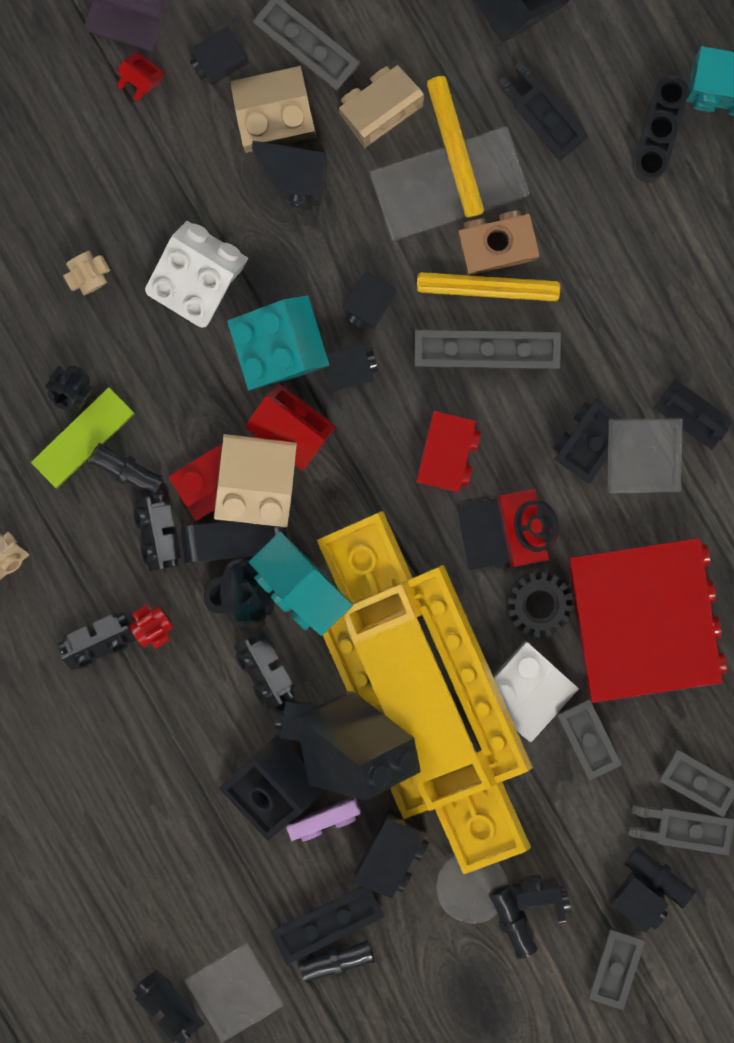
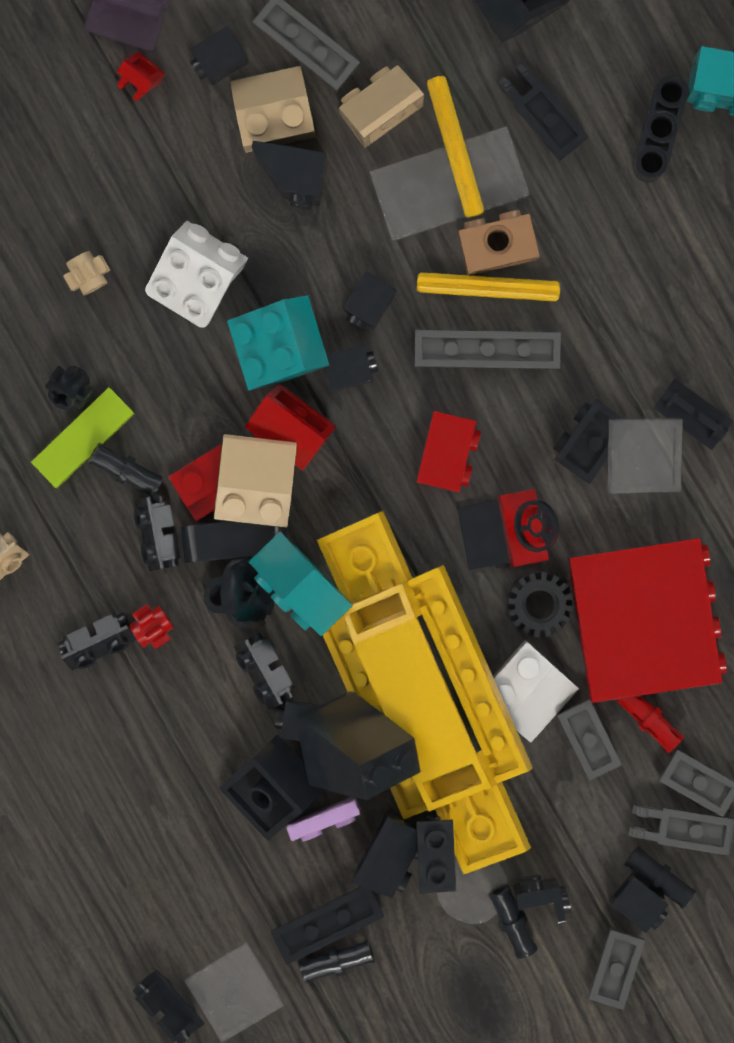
none -> black hinge [416,815,456,894]
none -> red pin [616,695,684,753]

